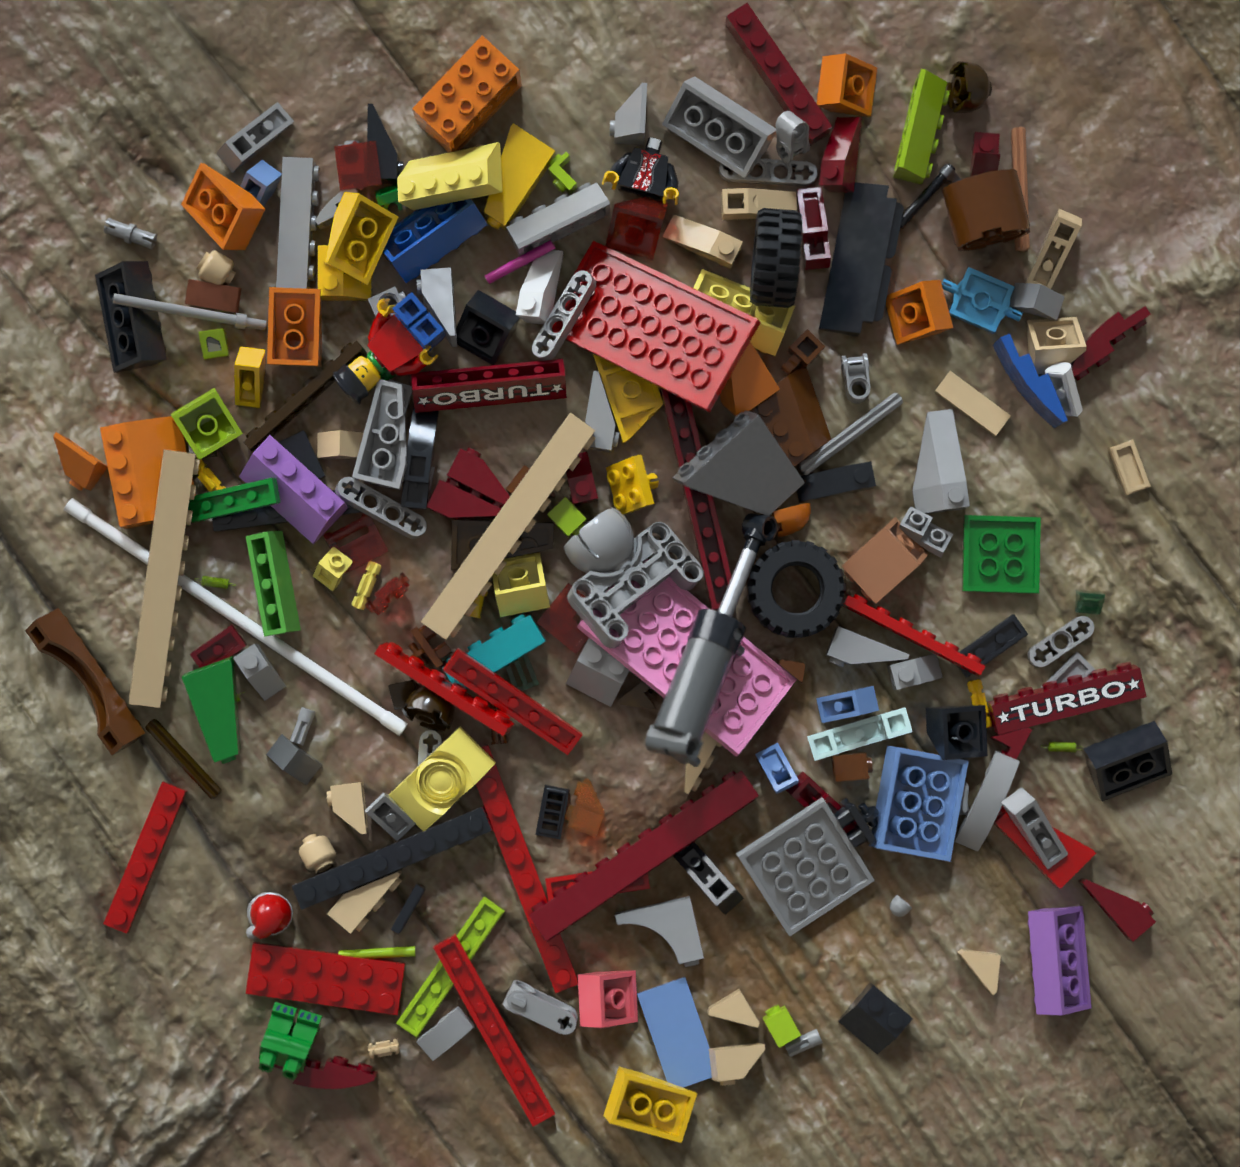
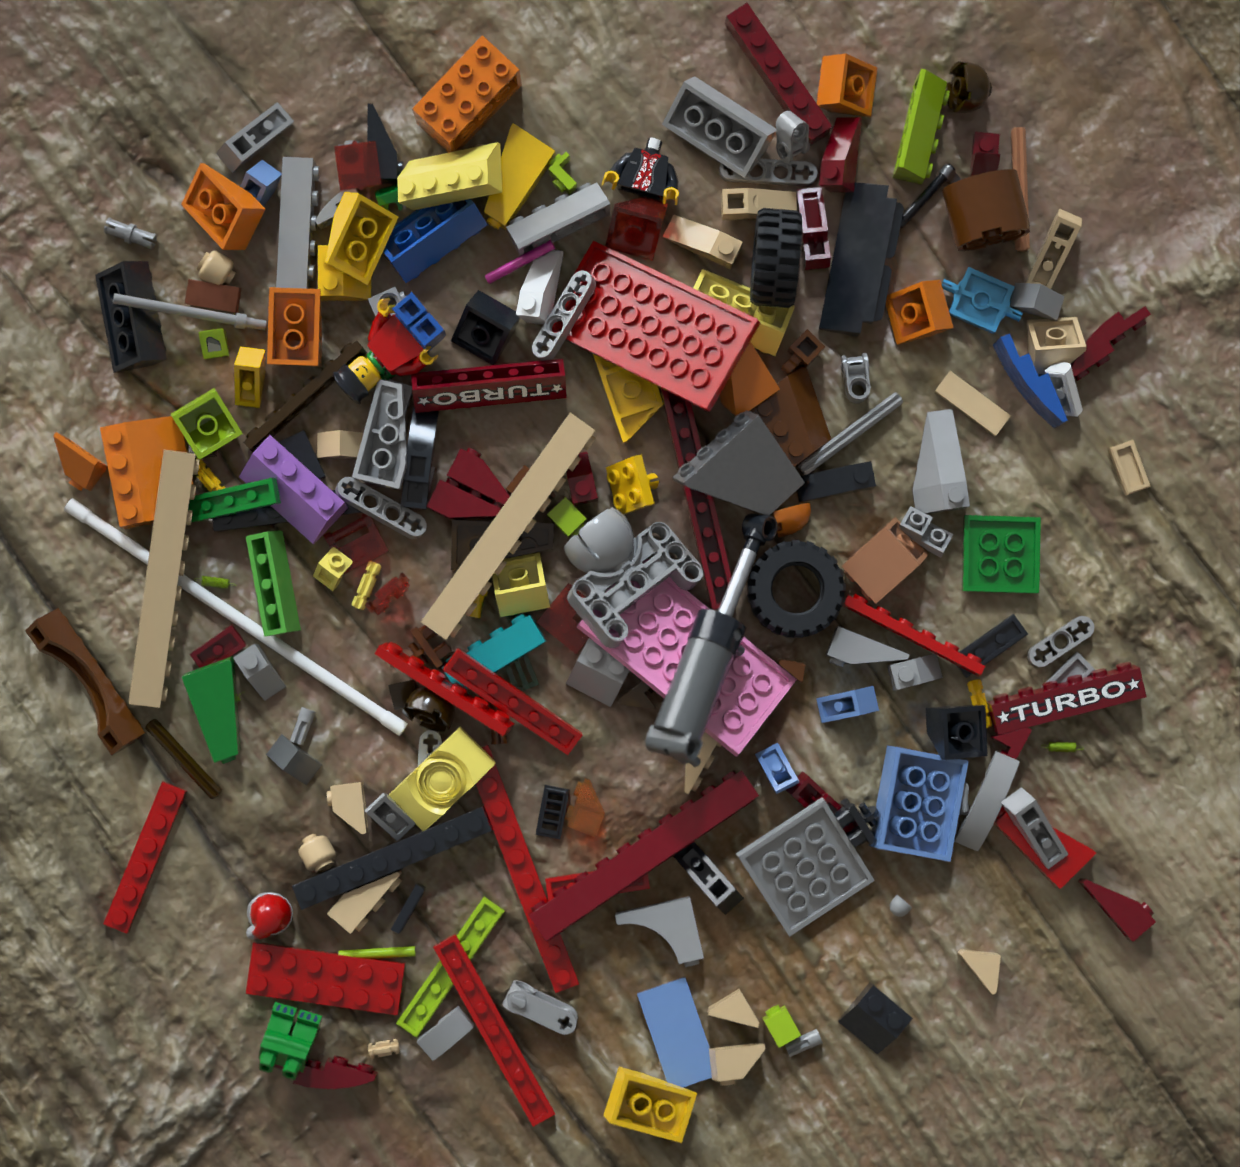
light grey slope [417,267,457,347] -> none
coral slope [578,970,638,1028] -> none
light grey slope [585,371,619,453] -> none
light grey slope [609,83,647,145] -> none
light aqua slope [807,707,913,761] -> none
reddish brown slope [831,752,873,782] -> none
medium lavender slope [1028,906,1091,1015] -> none
clear green slope [1075,590,1105,614] -> none
black slope [1084,721,1172,802] -> none

